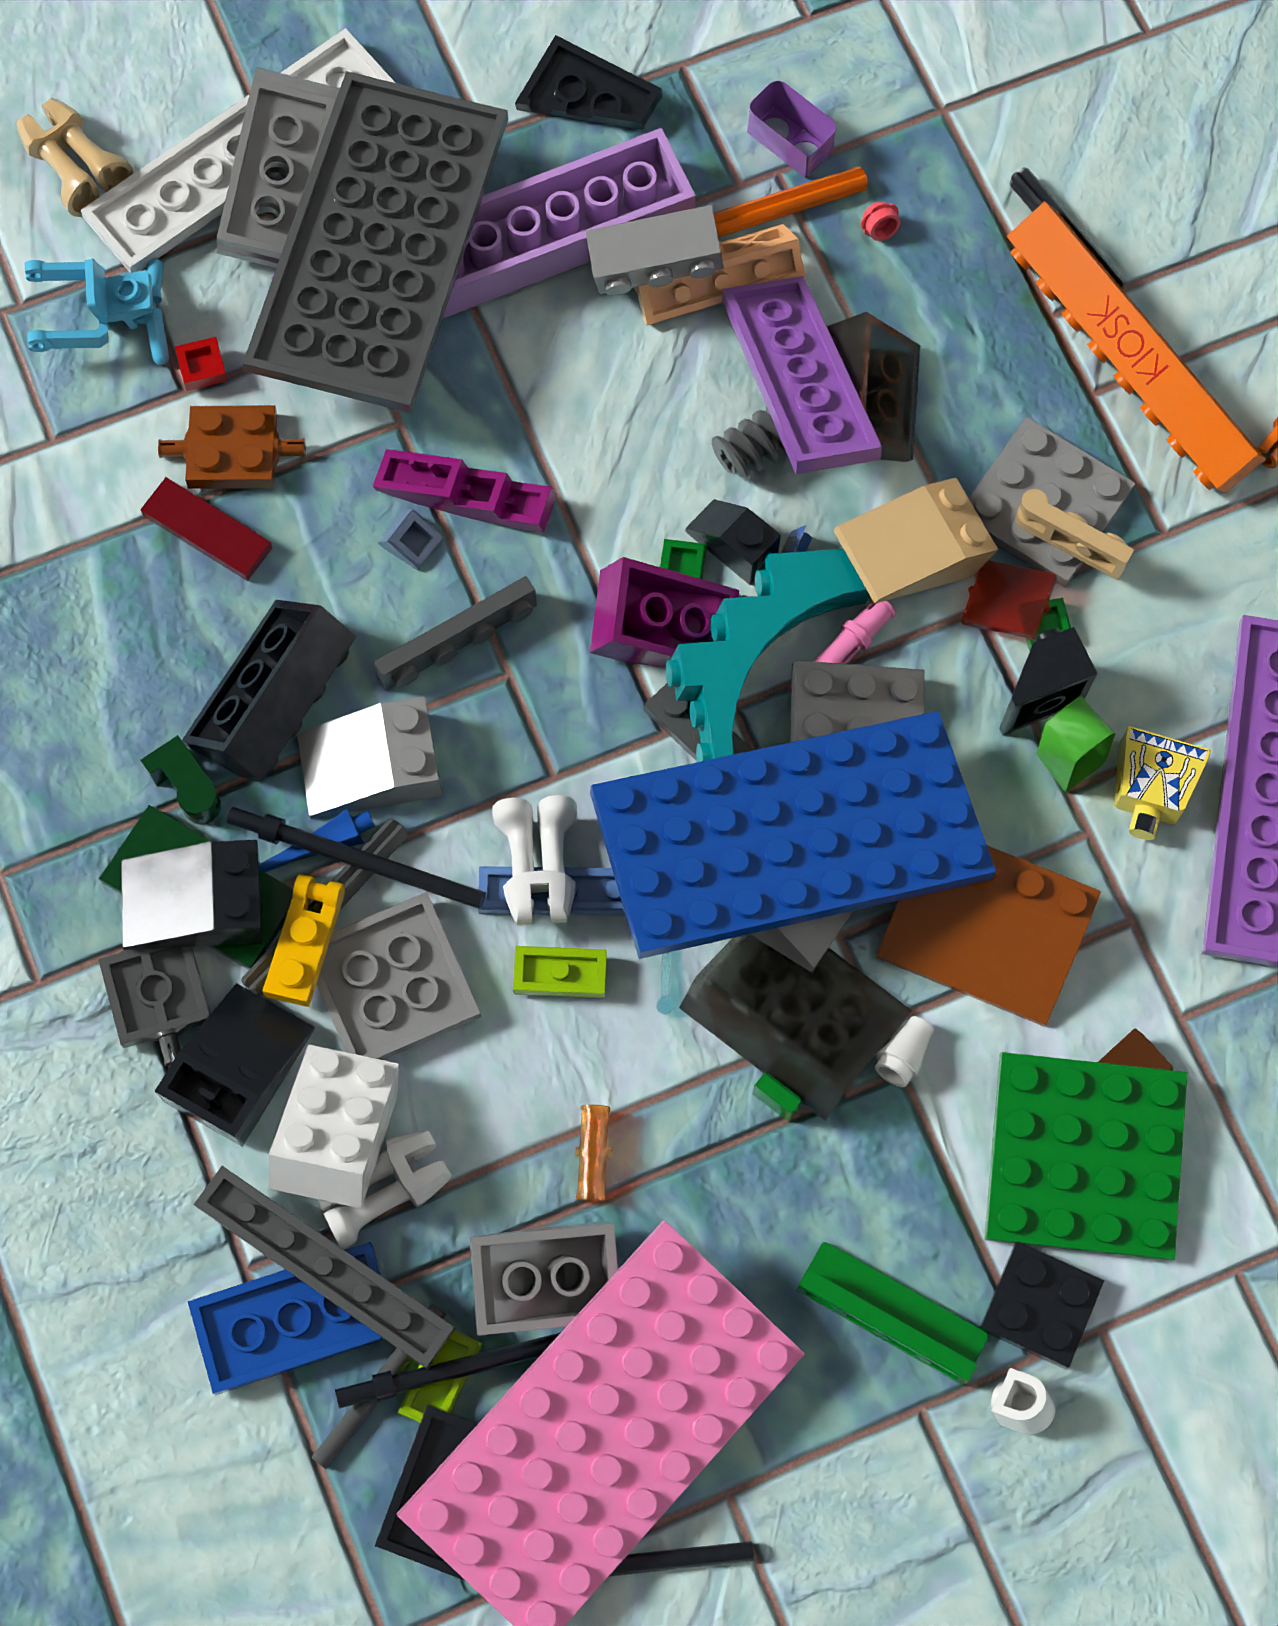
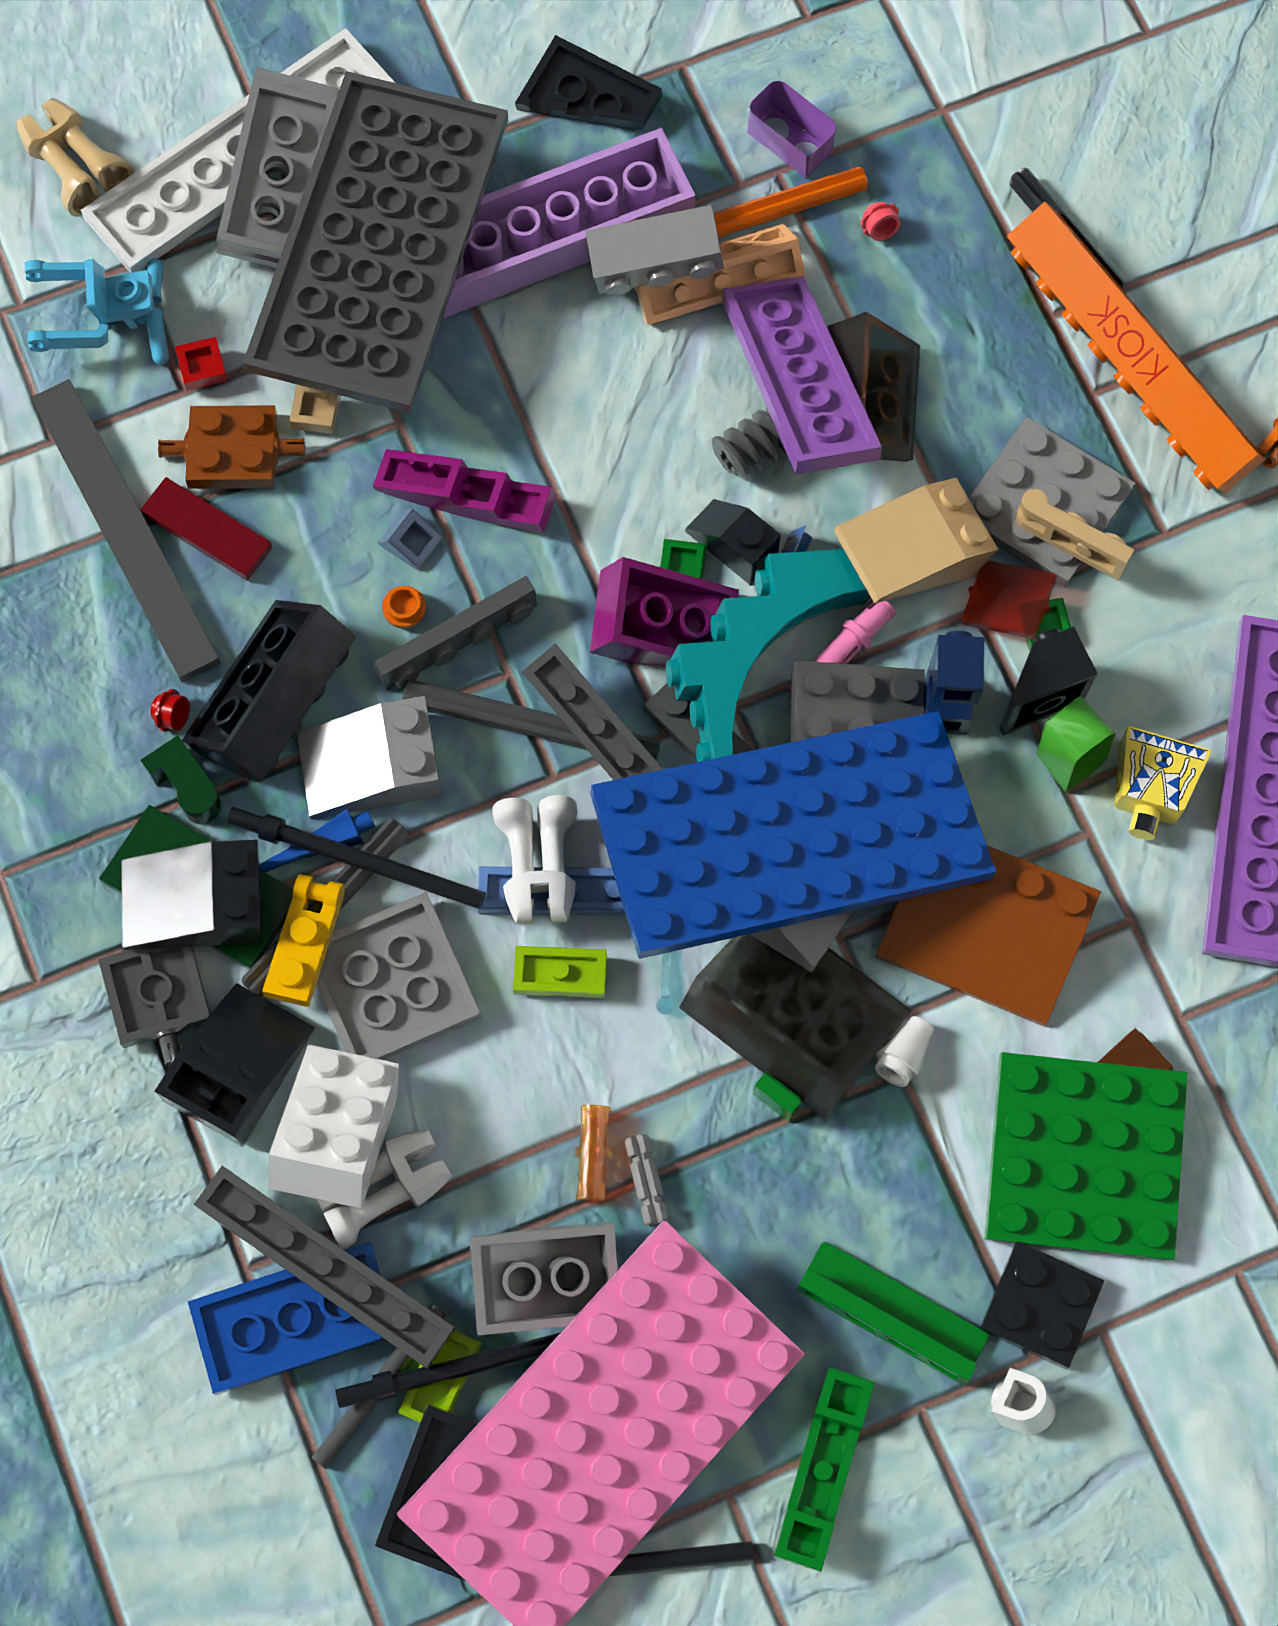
none -> dark grey tile [31,379,221,683]
none -> red plate [150,689,190,732]
none -> tan plate [289,384,341,434]
none -> orange plate [382,586,426,629]
none -> dark grey axle [402,680,660,761]
none -> dark grey plate [522,643,663,780]
none -> light grey axle [625,1134,669,1227]
none -> green slope [774,1367,875,1573]
none -> dark blue arch [924,631,985,735]

